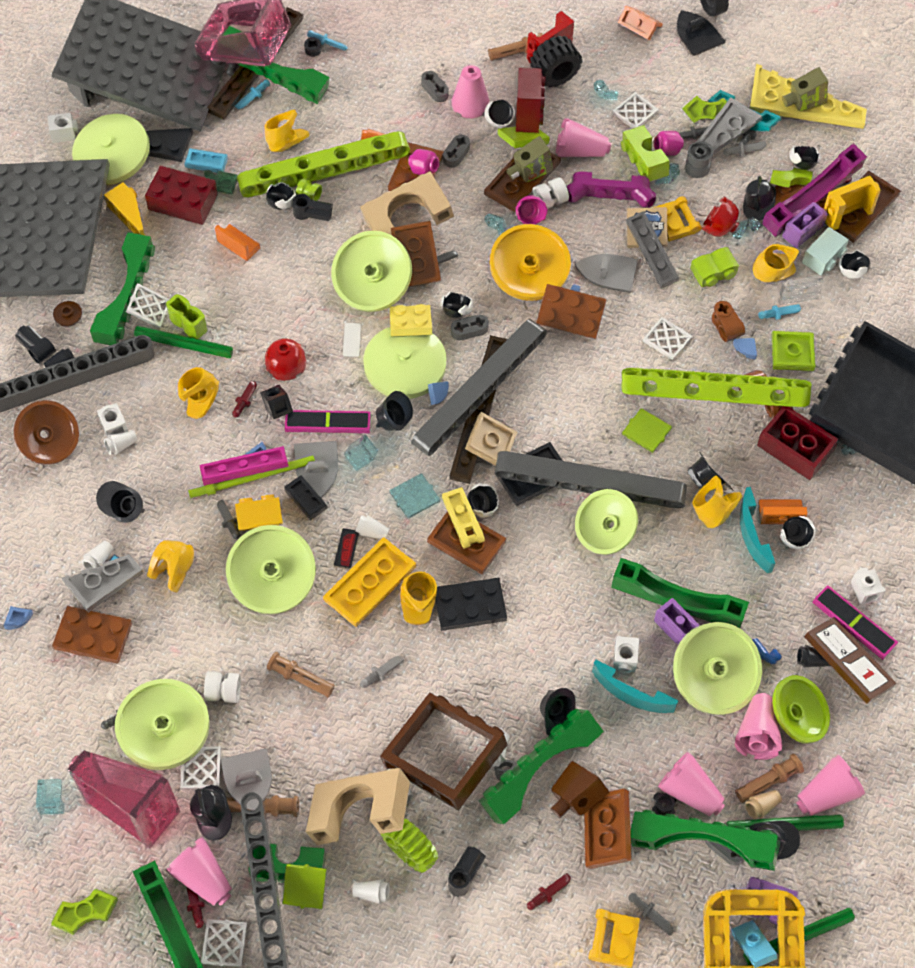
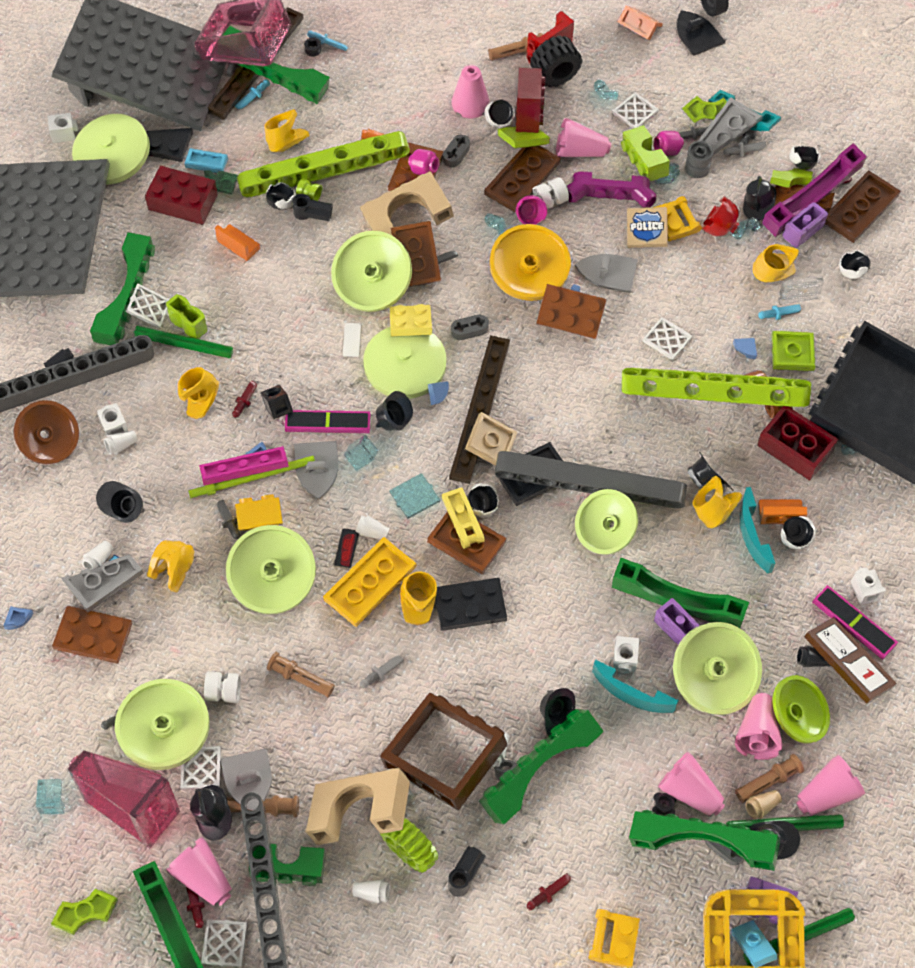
black piece [15,325,56,364] -> none
reddish brown piece [53,301,82,326] -> none
yellow slope [104,182,145,235] -> none
red cylinder [265,338,306,381] -> none
lime piece [283,864,326,909] -> none
black plate [284,475,328,521] -> none
dark grey beam [411,319,547,456] -> none
dark grey beam [421,71,449,102] -> none
black hair [441,292,473,319] -> none
olive torso [507,136,553,182] -> none
reddish brown torso [550,761,610,819] -> none
dark orange plate [584,788,631,869] -> none
lime piece [622,408,672,453] -> none
flat silver tile [626,211,679,289] -> none
dark grey piece [628,893,674,936] -> none
lime brick [690,247,739,287] -> none
dark orange piece [711,301,745,342] -> none
light yellow wing [750,63,867,129] -> none
blue arm [752,638,782,665] -> none
olive torso [782,67,828,112] -> none
light aqua brick [802,227,849,276] -> none
yellow panel [824,176,881,230] -> none

